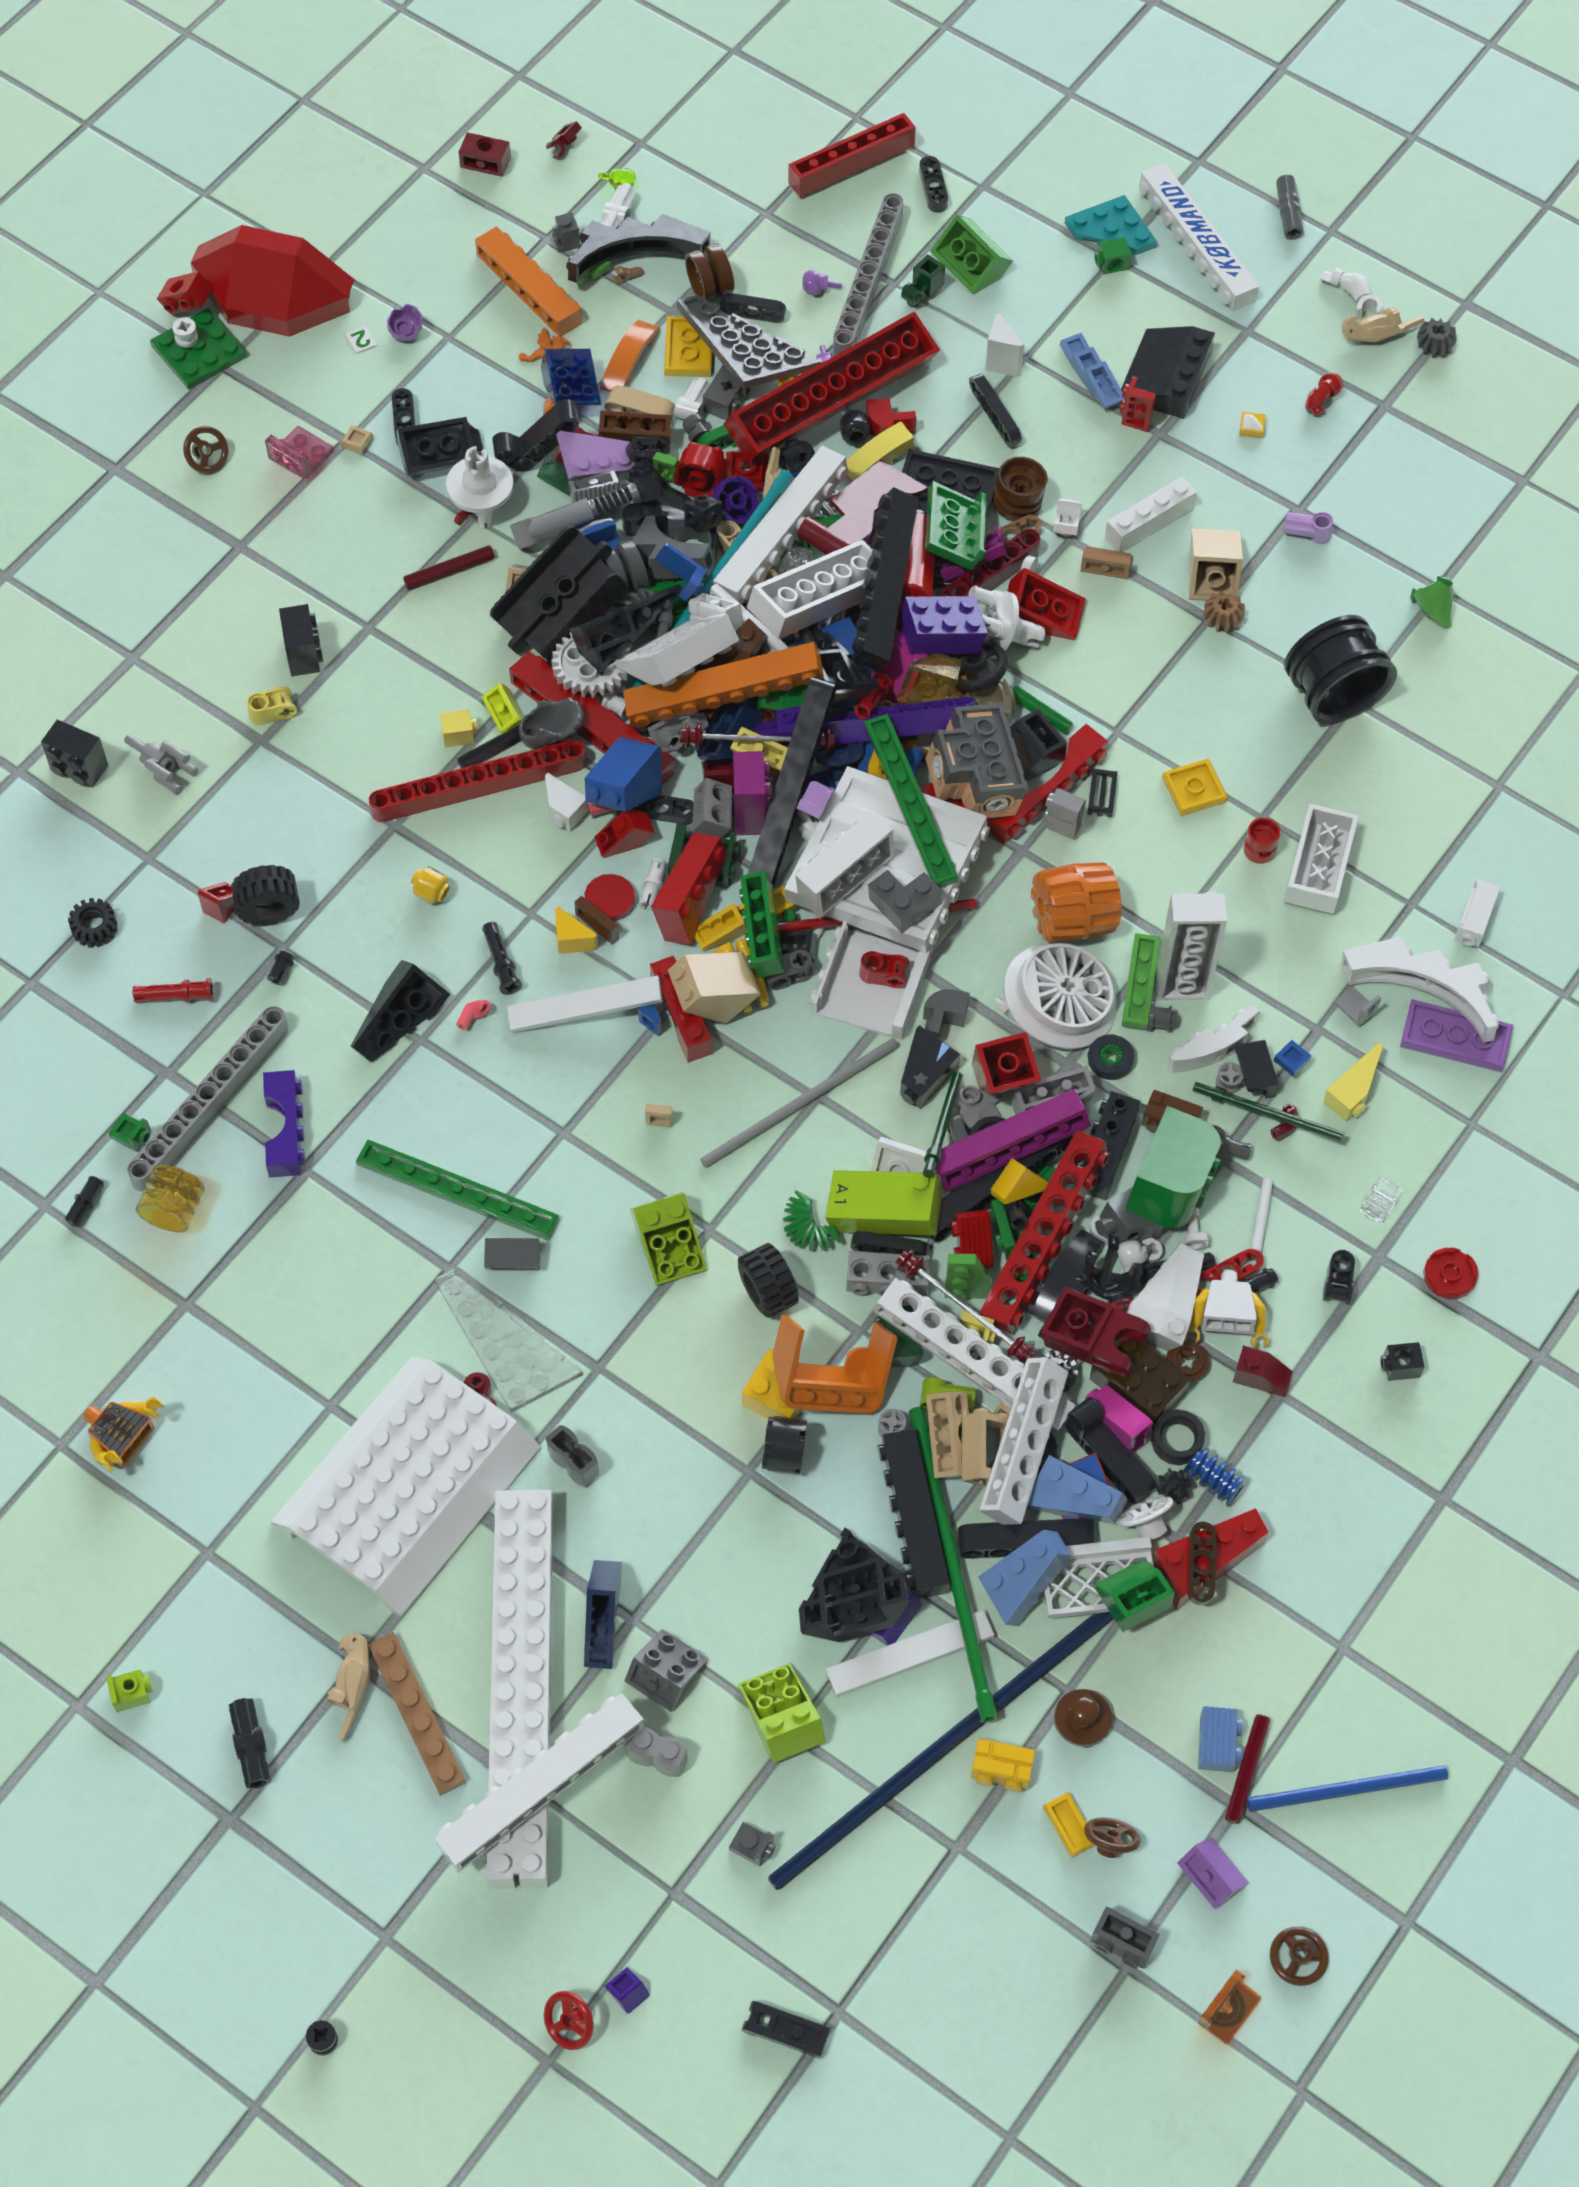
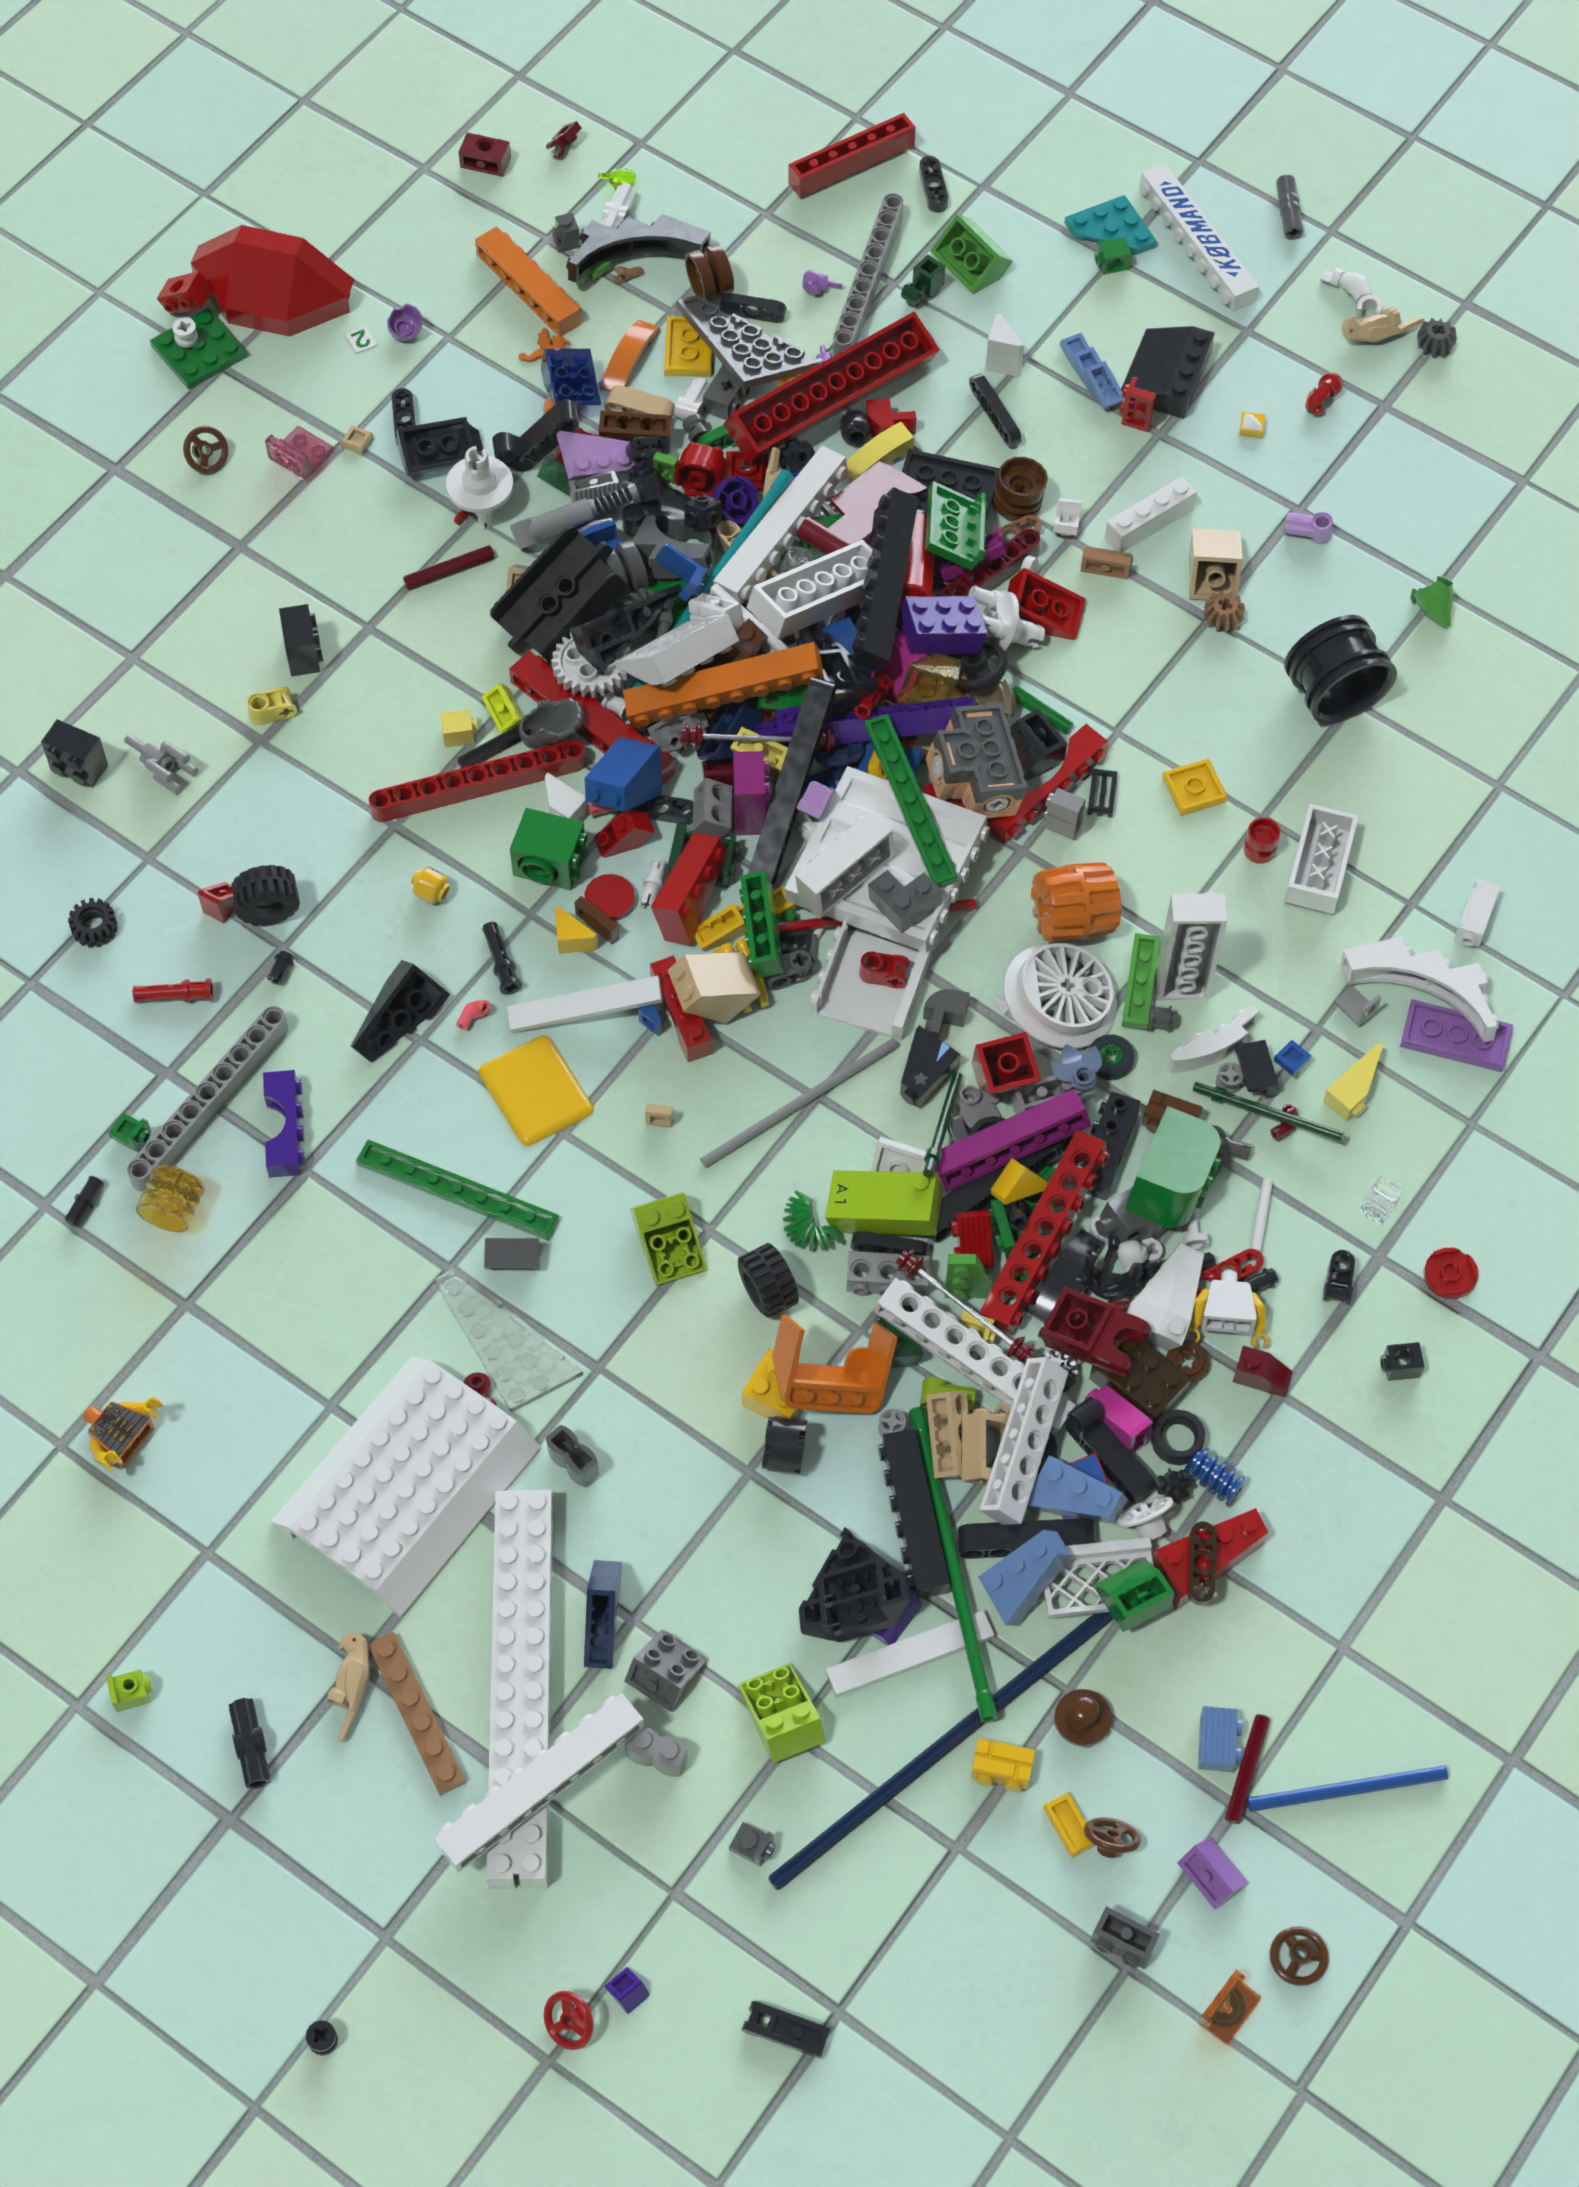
none -> yellow piece [478,1035,594,1146]
none -> green brick [510,808,589,891]
none -> sand blue plate [1051,1044,1102,1091]

